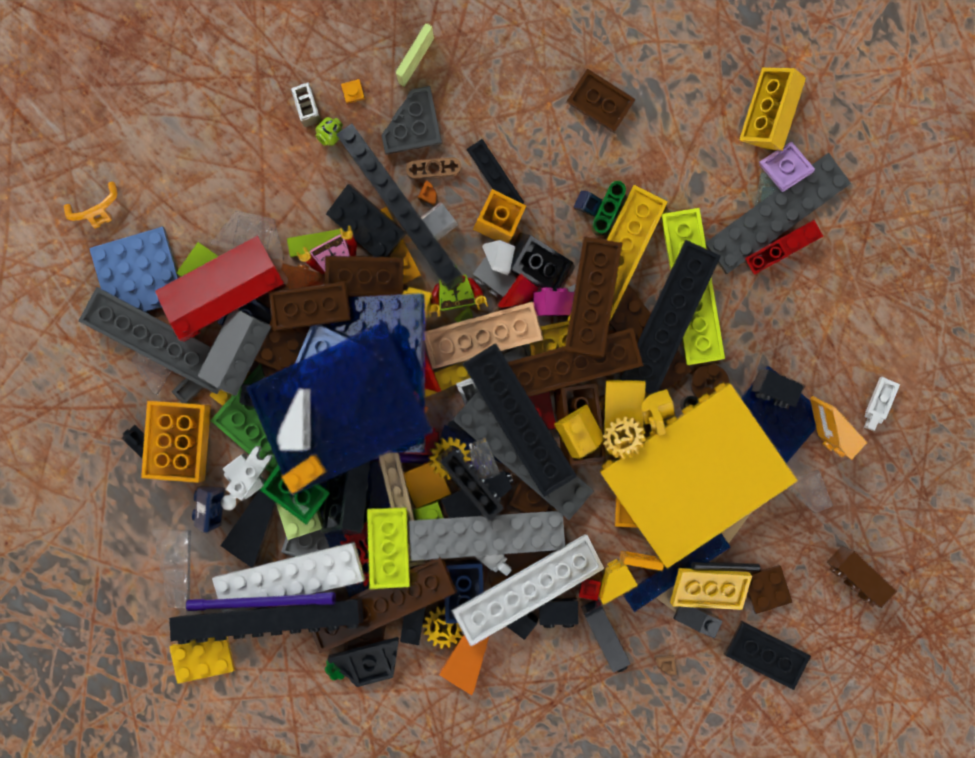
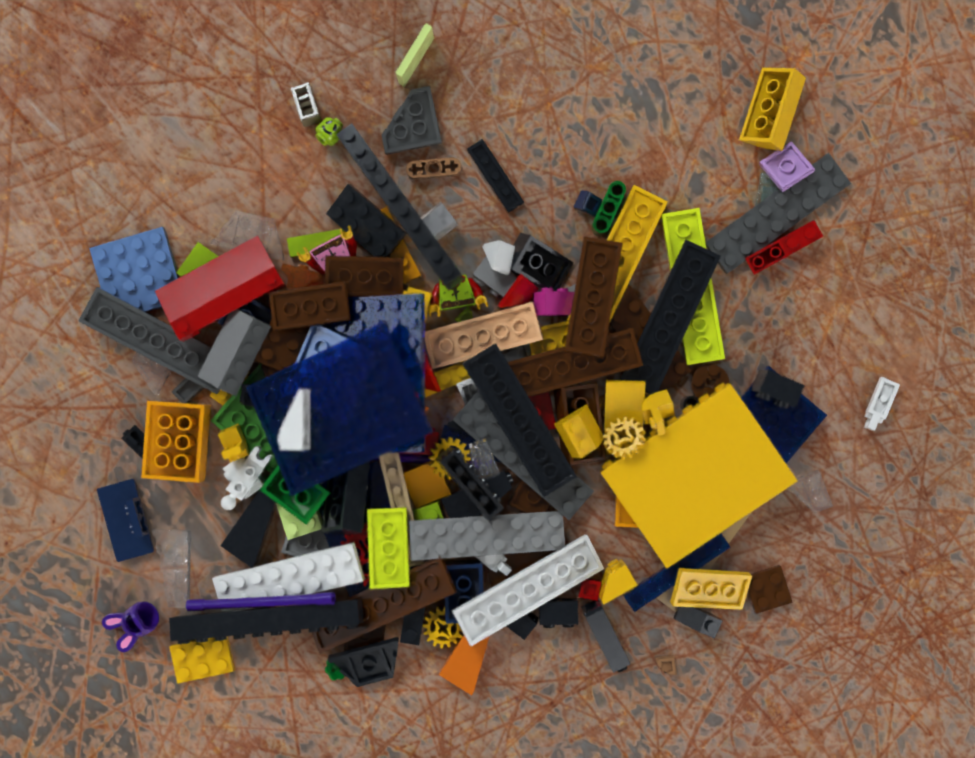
light orange piece [64,181,118,229] -> none
dark blue slope [192,486,225,533] -> none
light orange plate [282,455,326,494] -> none
light orange plate [341,79,365,104] -> none
orange tile [418,180,437,207] -> none
light orange slope [473,189,526,243] -> none
reddish brown plate [566,69,636,133] -> none
light orange tile [620,550,664,571] -> none
black bar [691,562,760,571] -> none
black tile [724,620,811,690] -> none
light orange slope [810,396,867,460] -> none
reddish brown brick [827,546,897,608] -> none
none -> dark blue bracket [97,479,155,562]
none -> dark purple piece [102,601,159,652]
none -> yellow brick [218,423,249,463]

